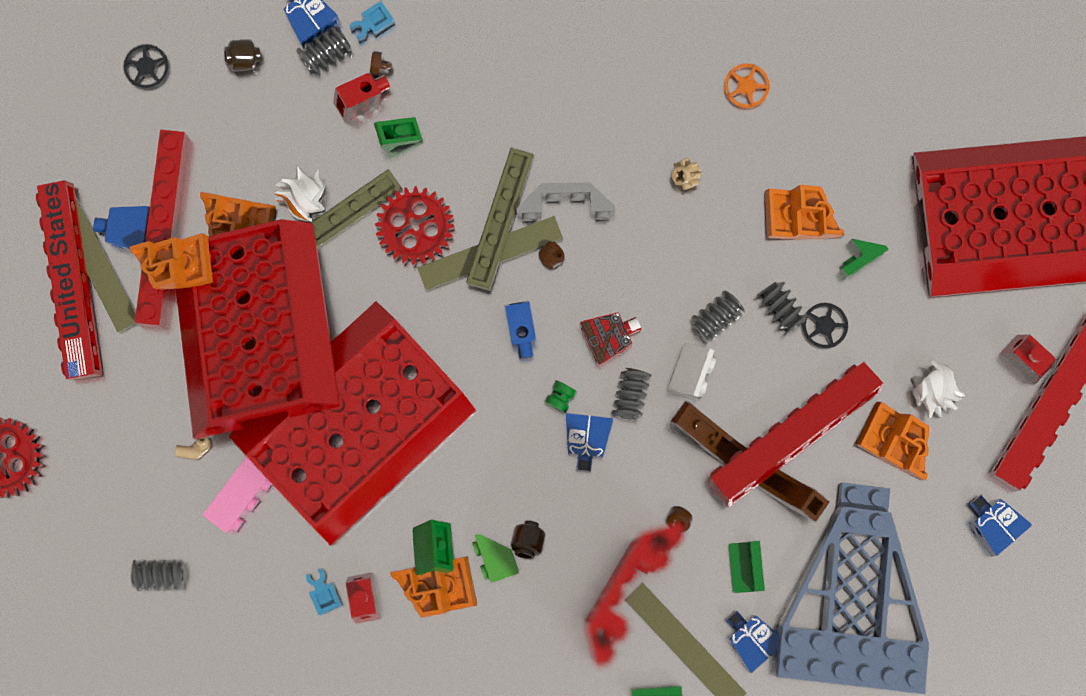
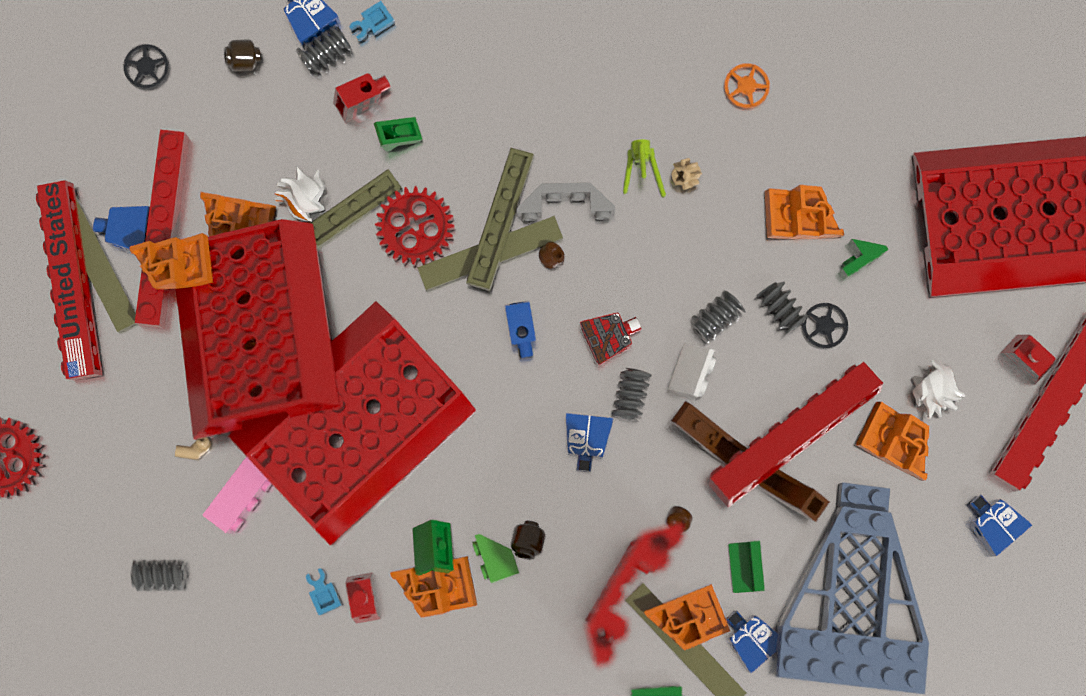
reddish brown tile [369,51,393,76] -> none
green wheel [544,380,577,413] -> none
none -> lime plant [623,139,666,197]
none -> orange slope [644,584,730,650]

